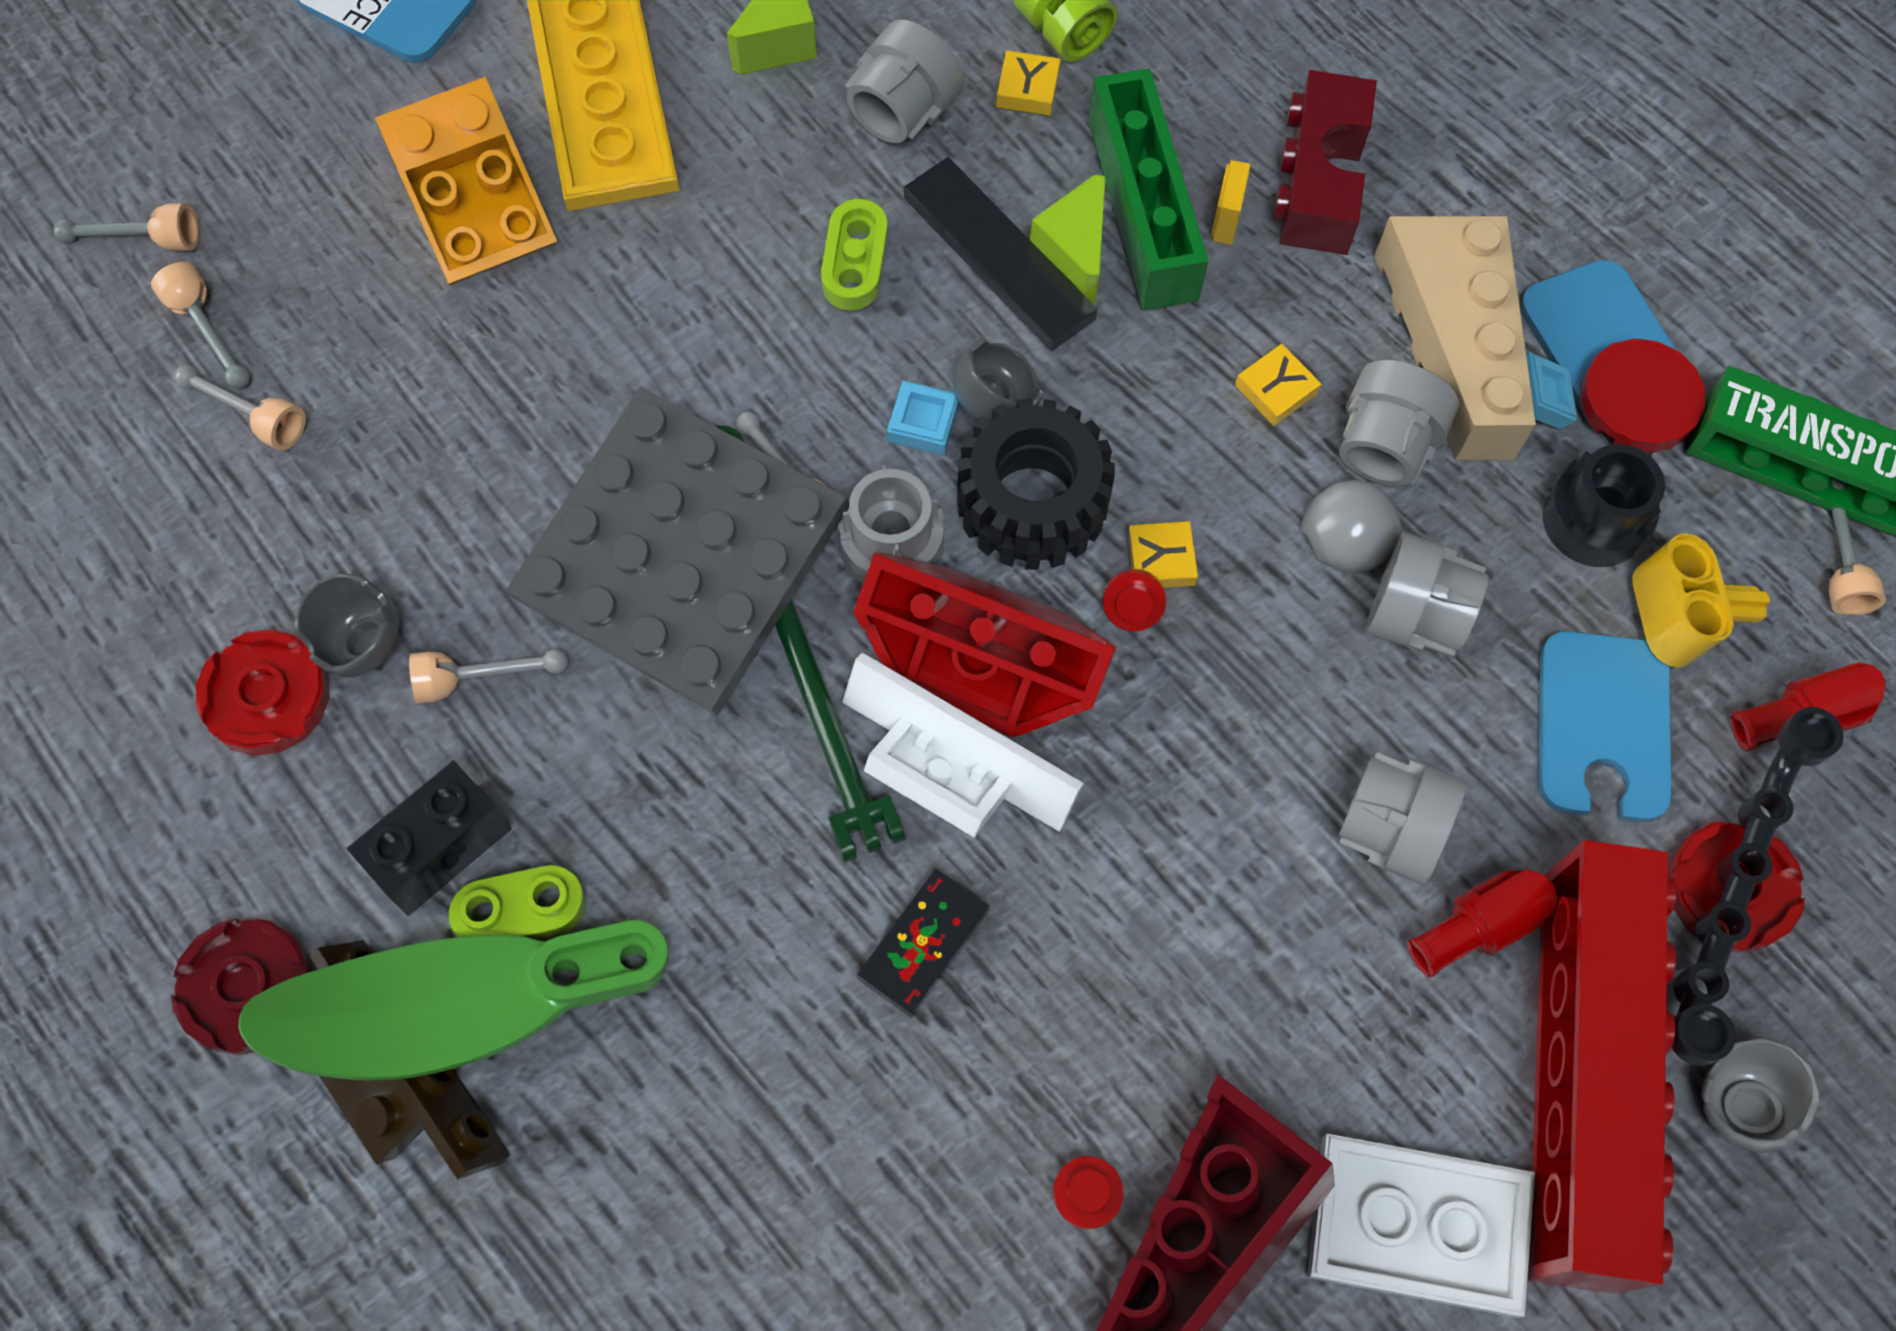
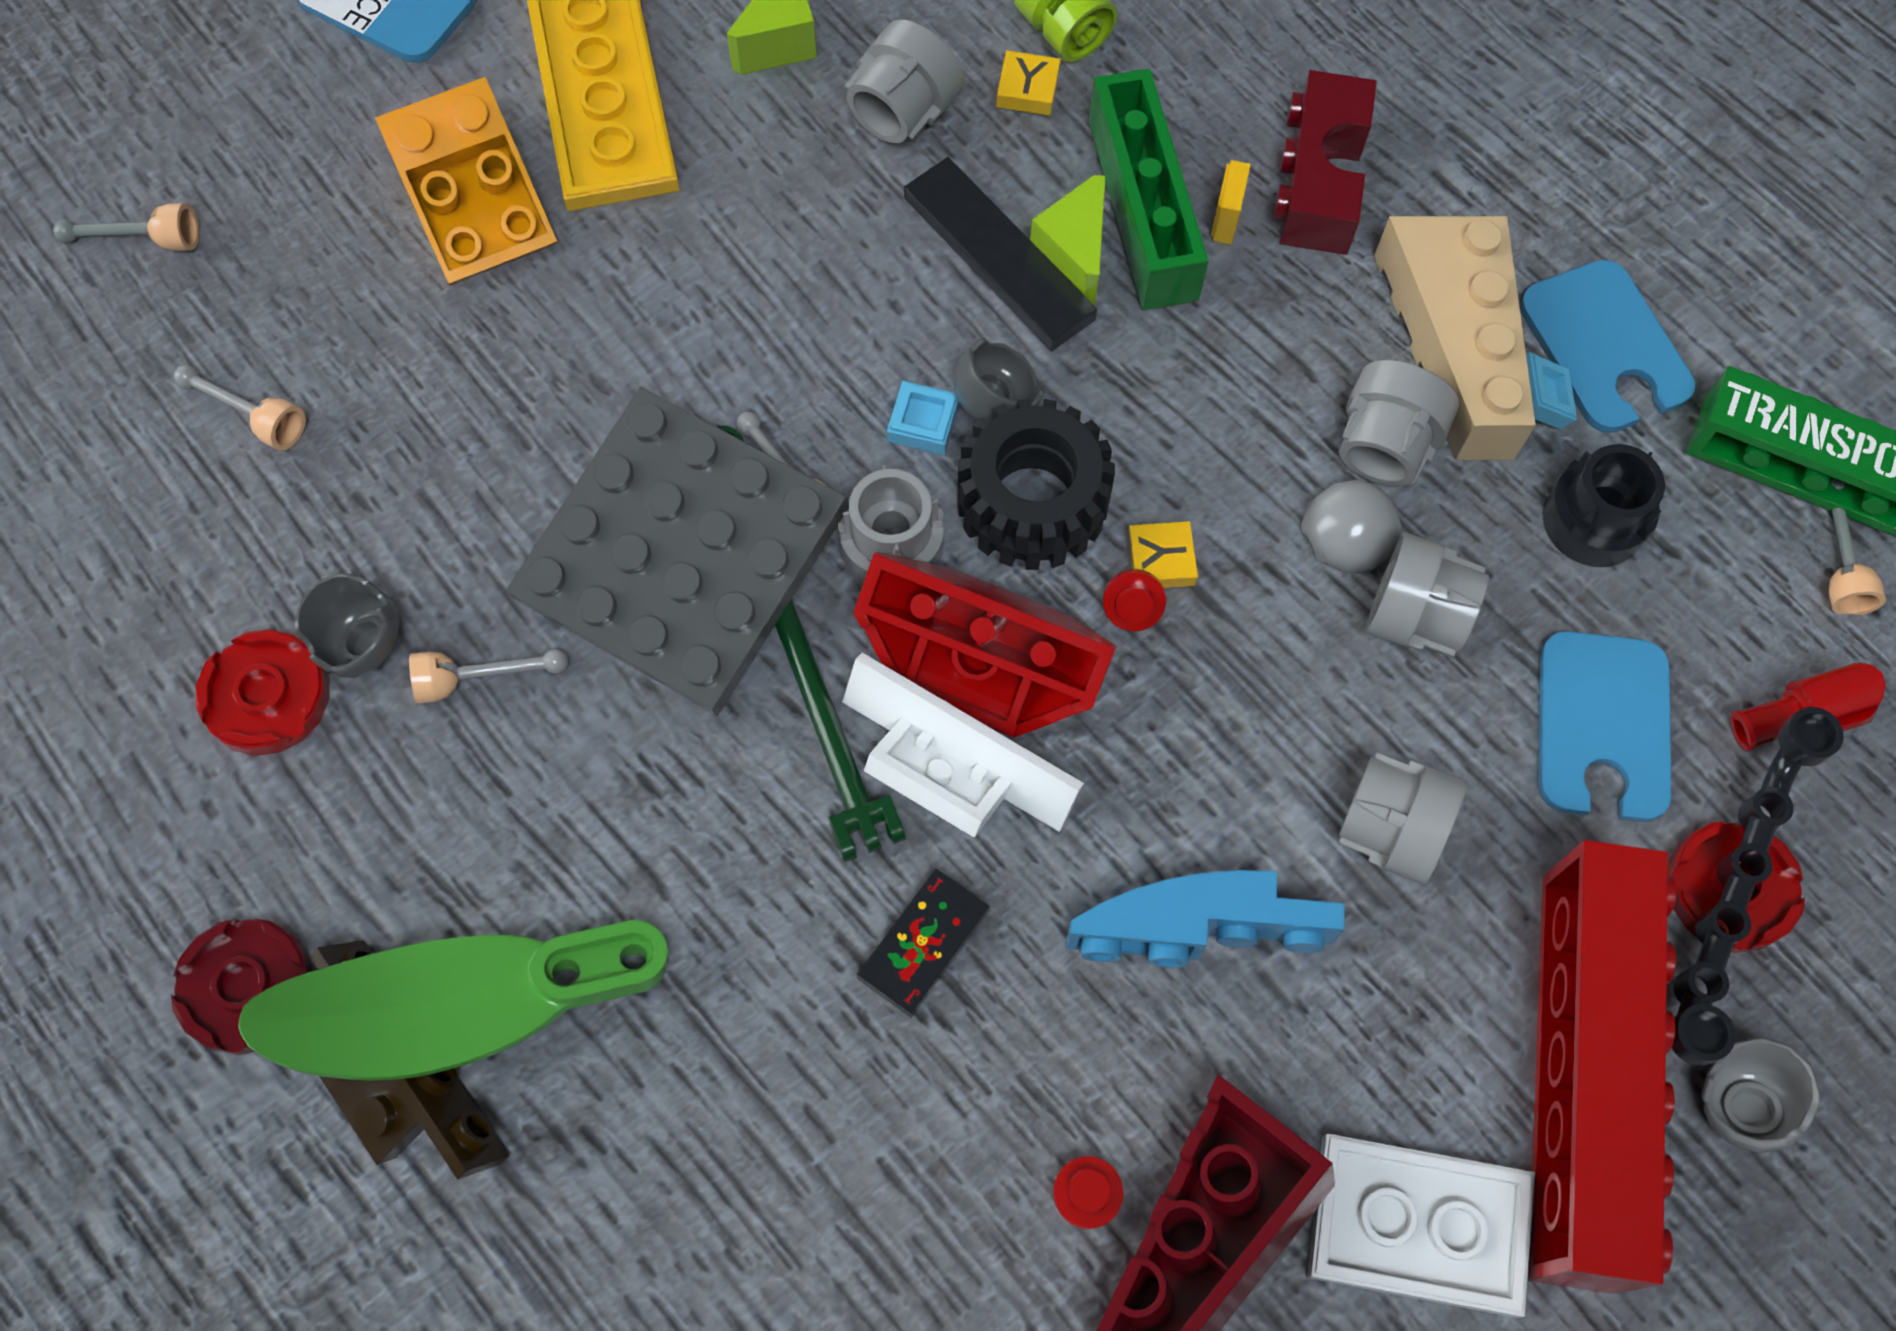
hinge [151,261,250,389] -> none
black brick [346,760,512,917] -> none
lime plate [449,865,587,940] -> none
lime plate [821,199,888,311] -> none
yellow tile [1235,343,1322,426] -> none
red arm [1407,869,1557,978] -> none
red tile [1580,338,1705,453] -> none
yellow beam [1632,533,1771,668] -> none
none -> dark azure slope [1066,870,1345,968]

